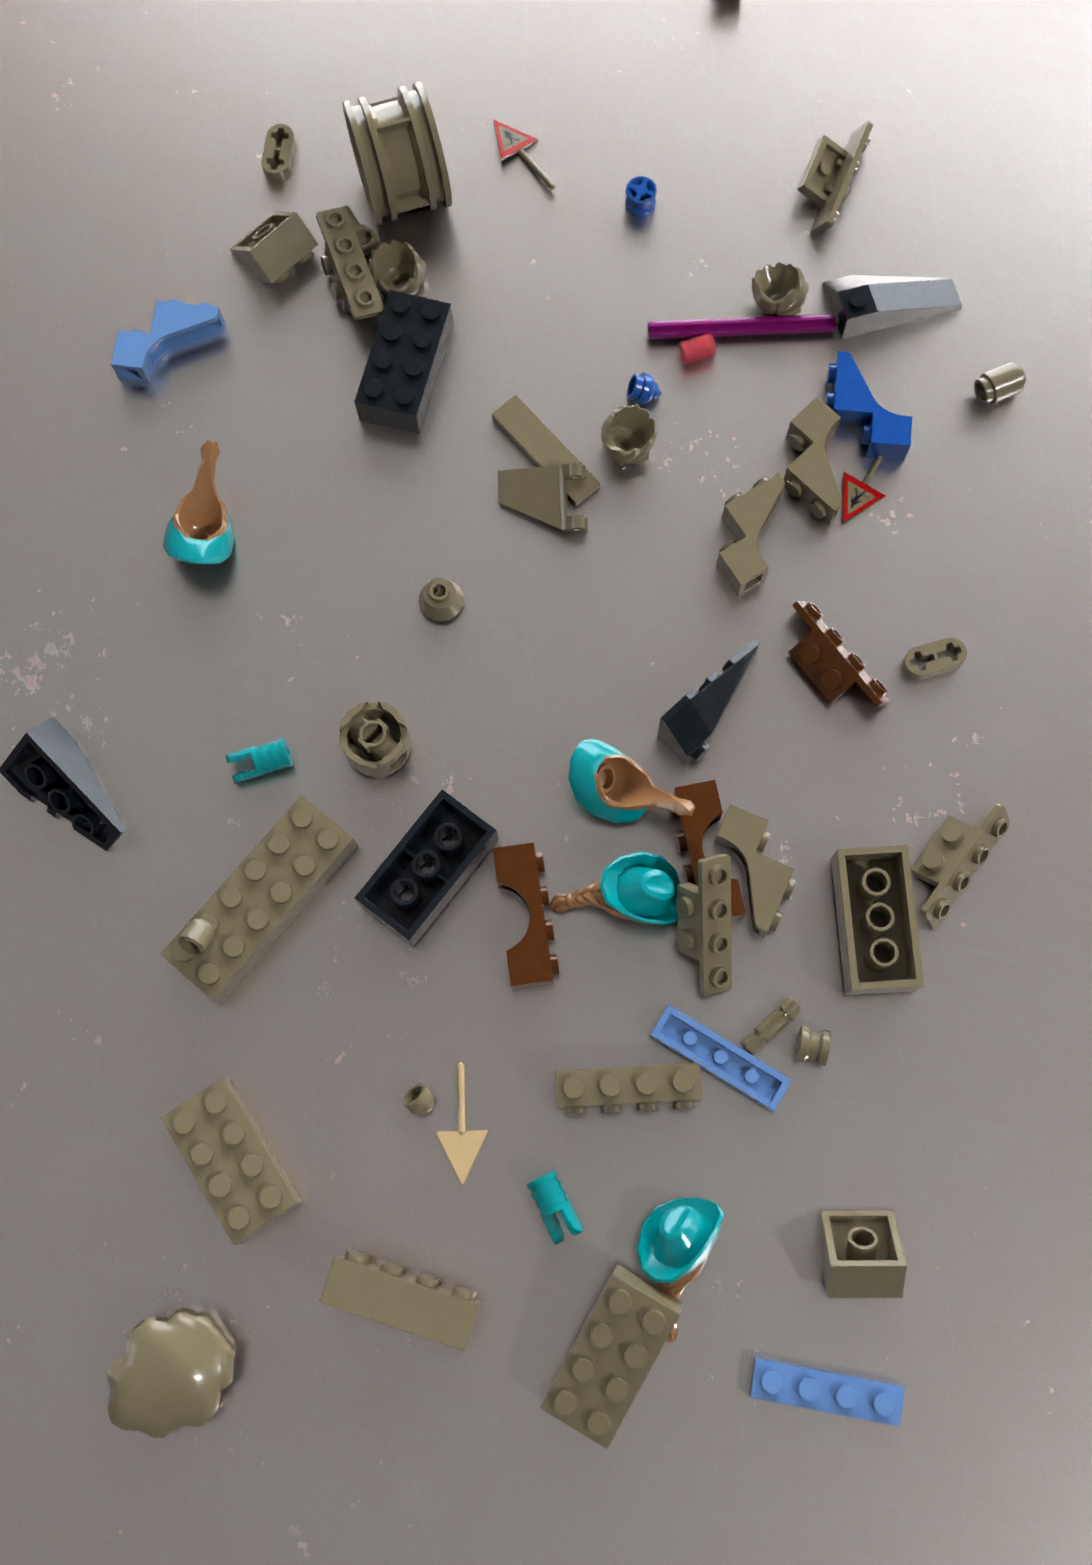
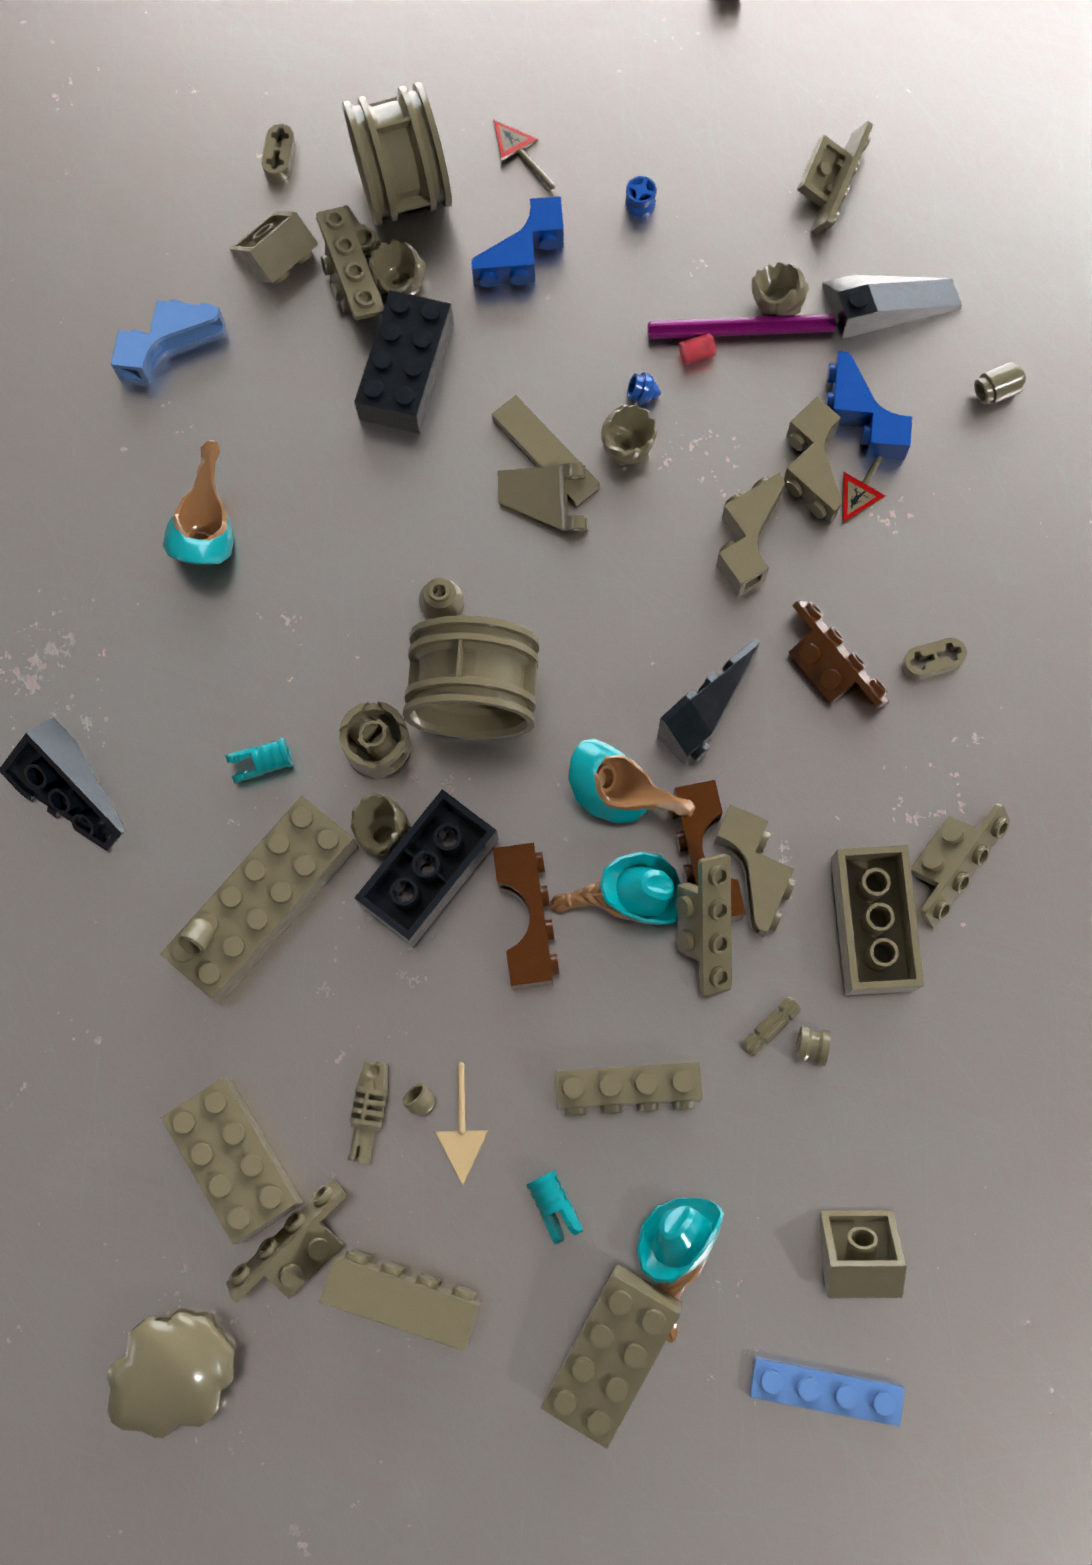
medium blue plate [650,1004,792,1112] -> none
none -> dark tan bracket [226,1179,347,1303]
none -> dark tan hinge [348,1060,388,1163]
none -> dark tan hair [351,793,412,856]
none -> dark tan wheel [403,615,540,740]
none -> blue arch [471,196,564,287]

